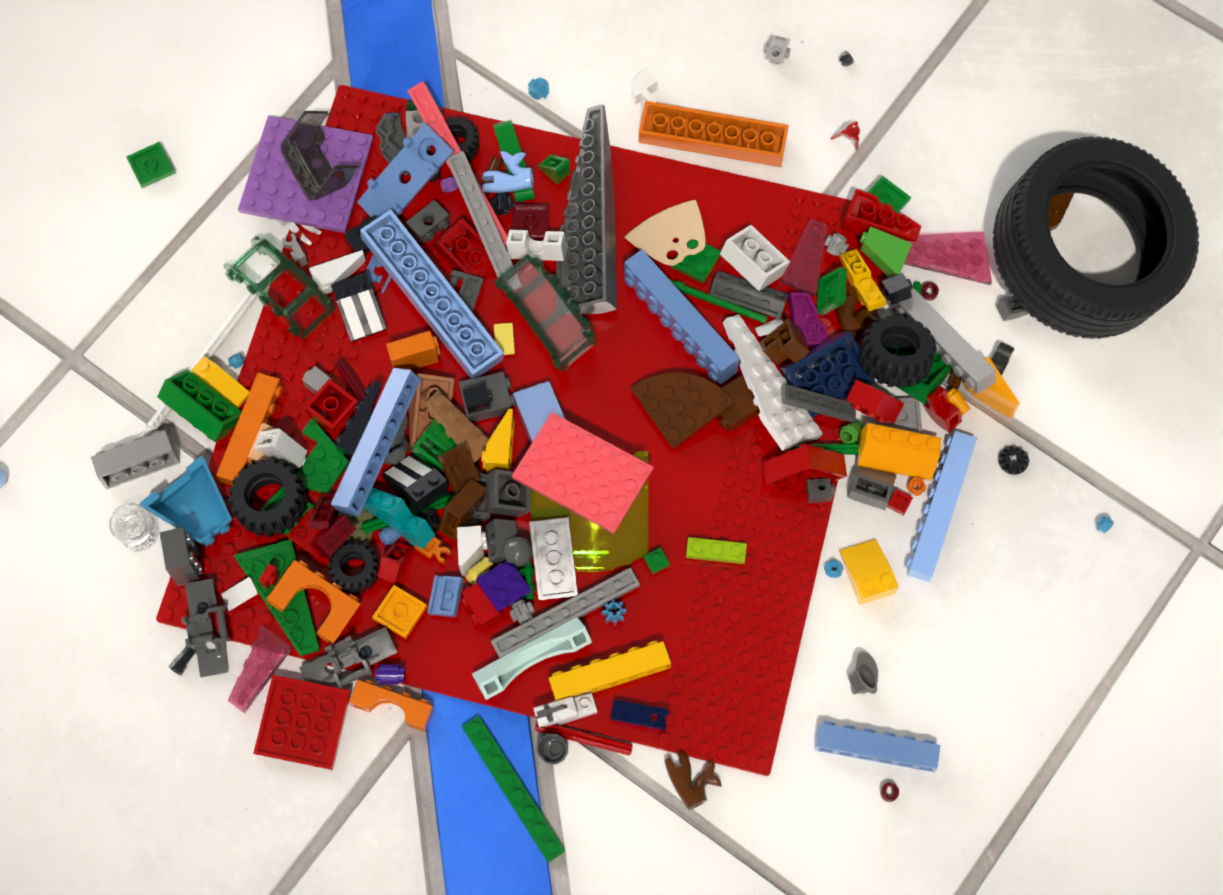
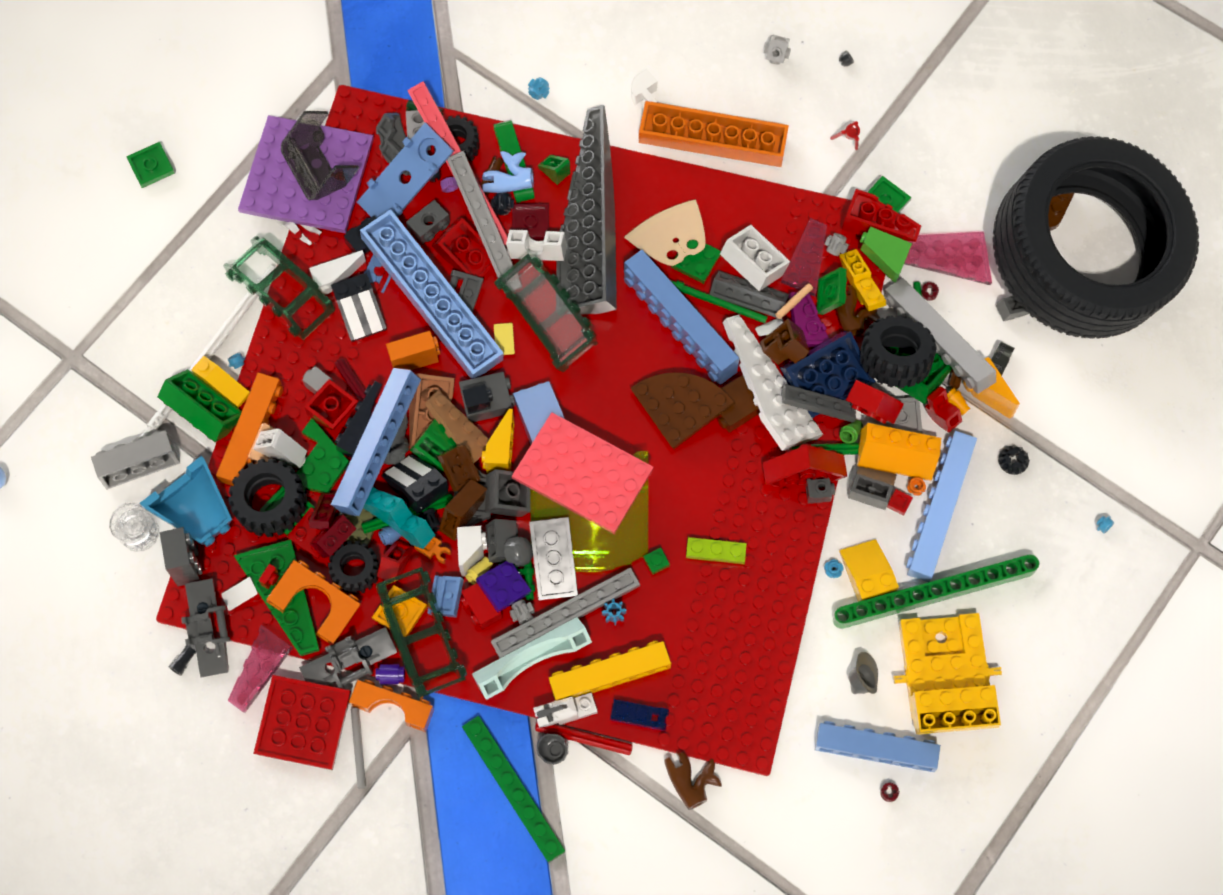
light grey plate [282,233,308,267] -> none
black brick [882,273,913,306] -> none
none -> light grey bar [351,708,366,789]
none -> clear green windscreen [376,567,467,699]
none -> light nougat piece [775,283,813,319]
none -> green beam [833,555,1040,629]
none -> yellow piece [893,613,1002,735]

